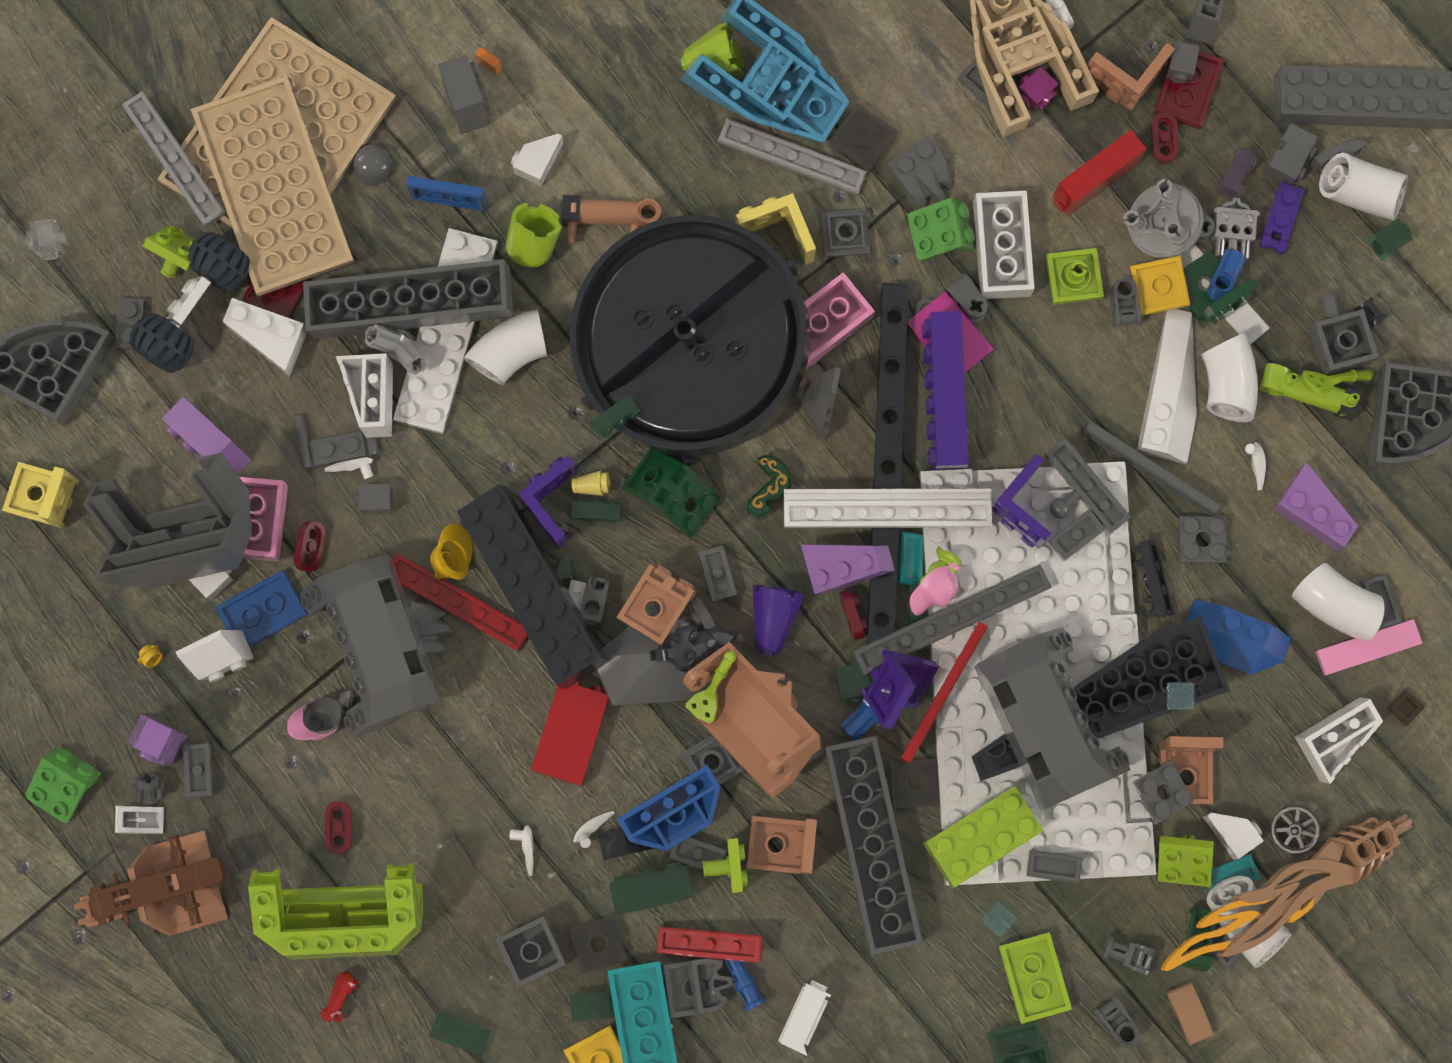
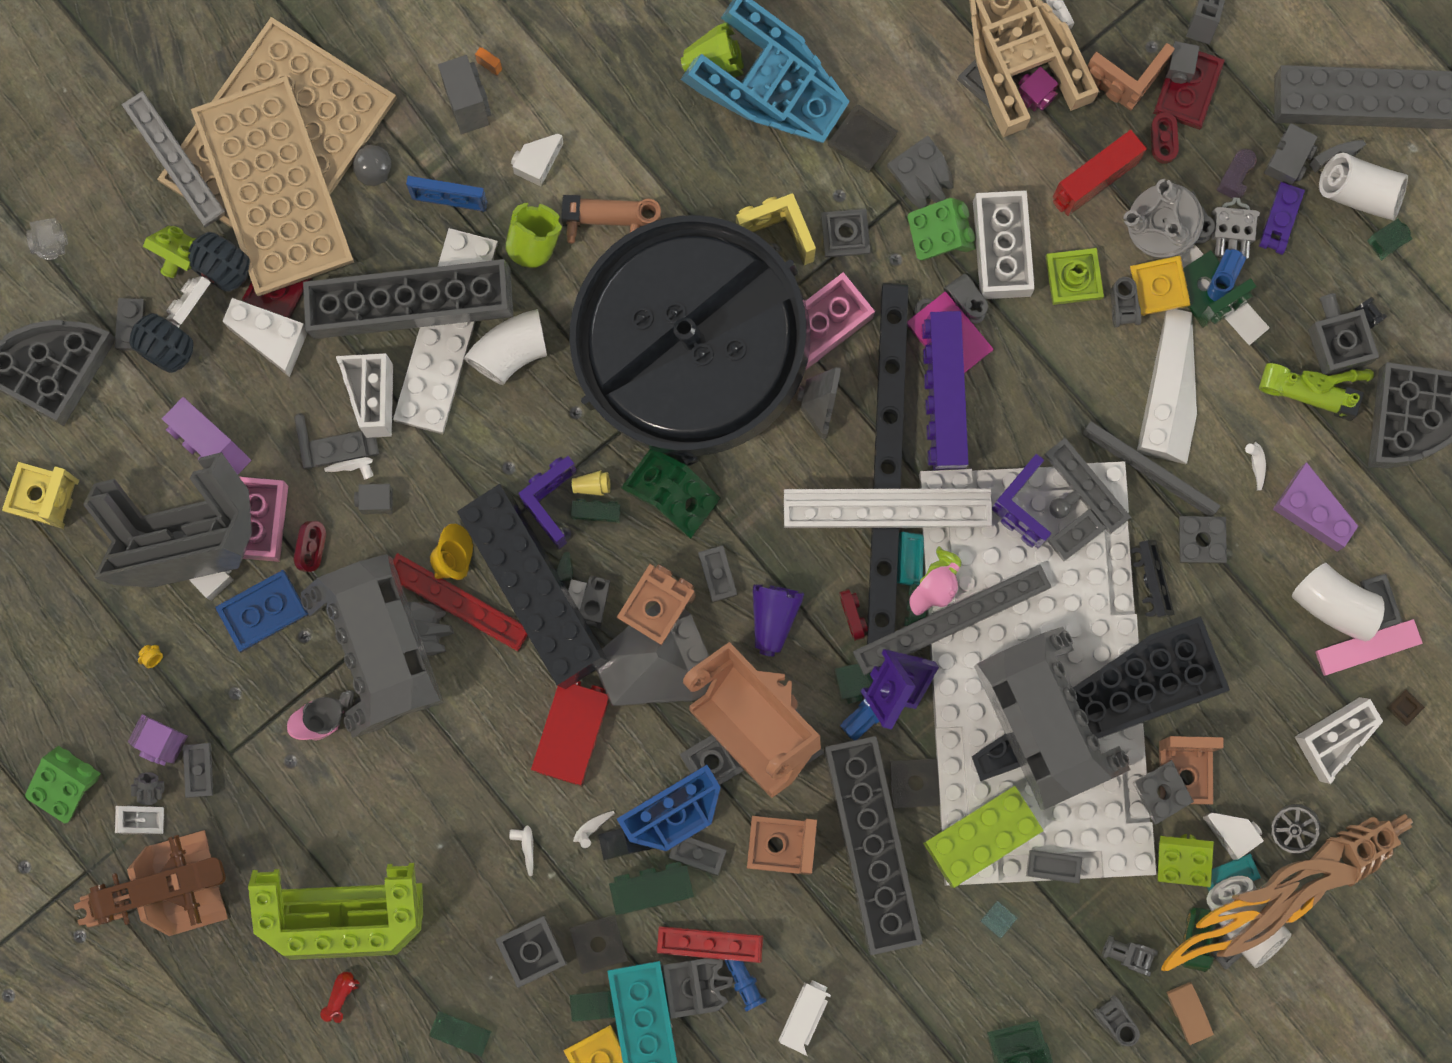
white slope [176,630,254,683] -> none
dark red plate [325,801,353,854] -> none
light grey piece [365,324,428,375] -> none
clear green piece [589,395,641,438] -> none
black piece [649,625,738,672] -> none
lime piece [686,650,736,723] -> none
dark grey plate [690,597,720,651] -> none
lime plate [703,838,748,894] -> none
light grey tile [718,118,867,196] -> none
dark green animal [747,455,791,520] -> none
medium lavender wedge [801,544,895,594] -> none
red tile [900,622,987,764] -> none
lime plate [998,932,1072,1024] -> none
clear light blue tile [1167,683,1194,710] -> none
blue wedge [1186,600,1291,676] -> none
white brick [1201,333,1258,422] -> none

